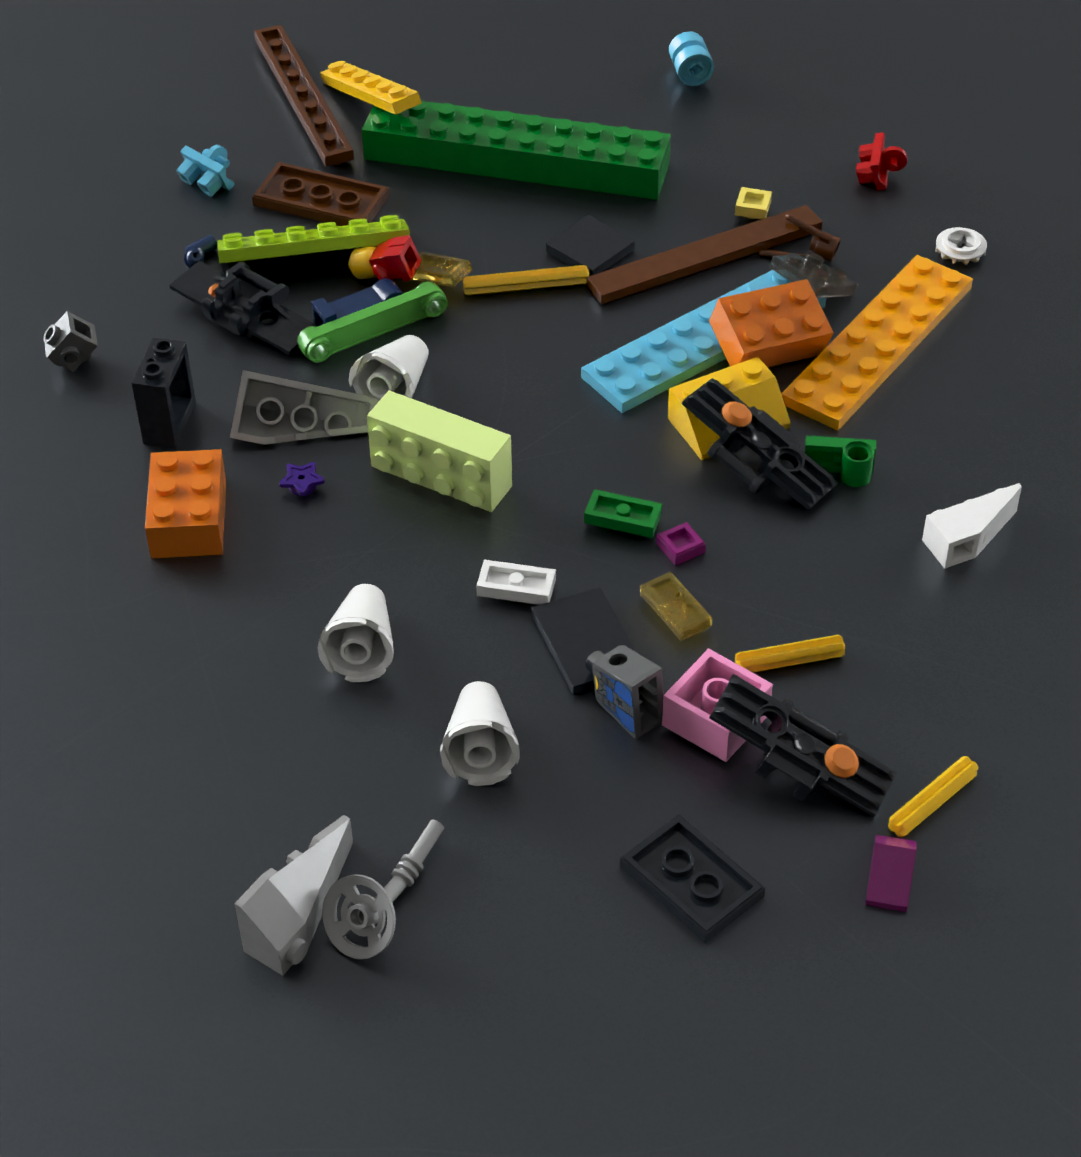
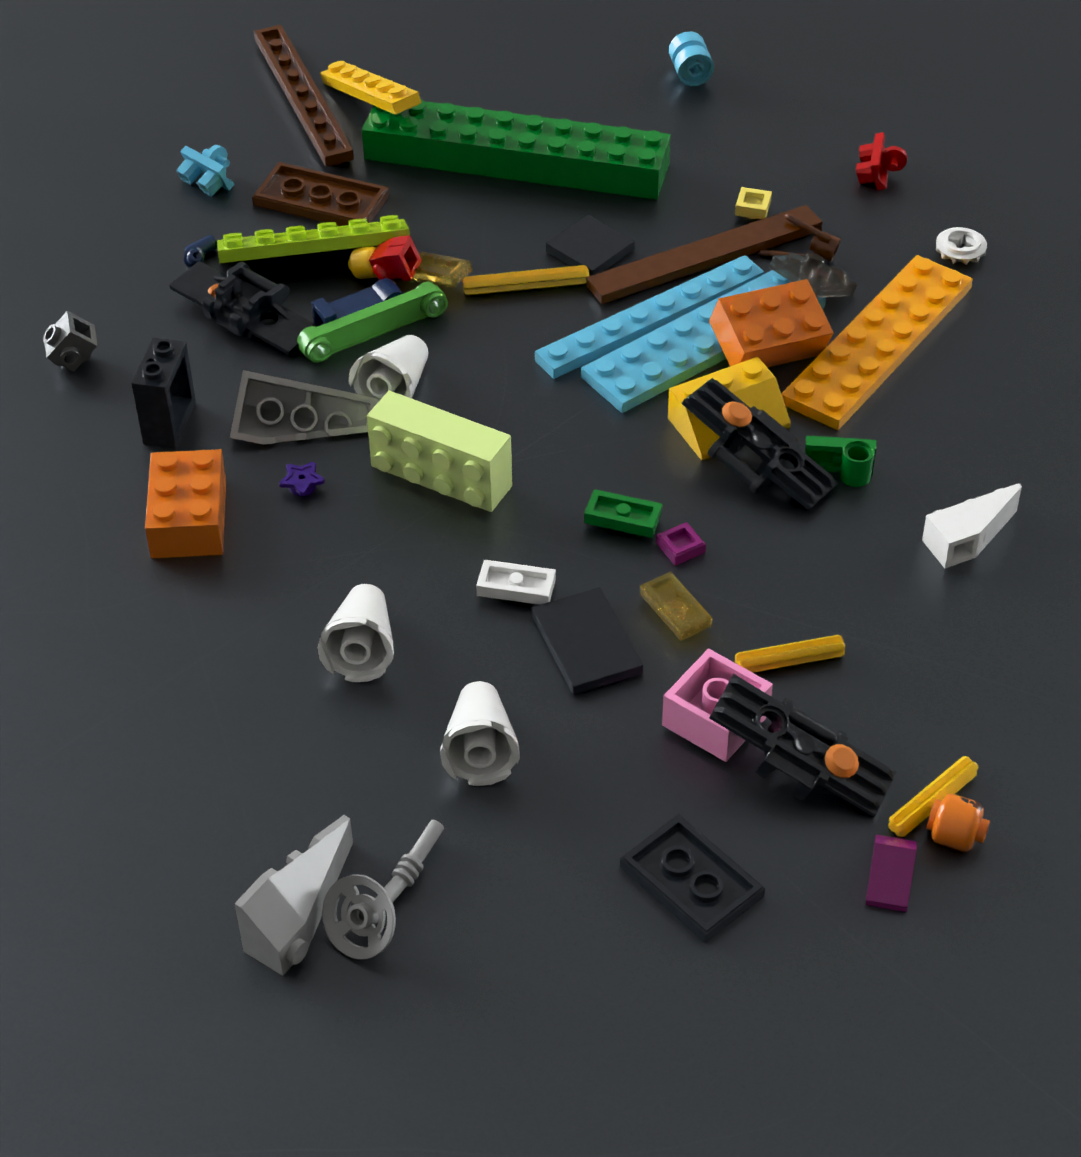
dark grey torso [585,645,664,739] -> none
none -> medium azure plate [535,255,764,379]
none -> orange head [926,793,990,852]

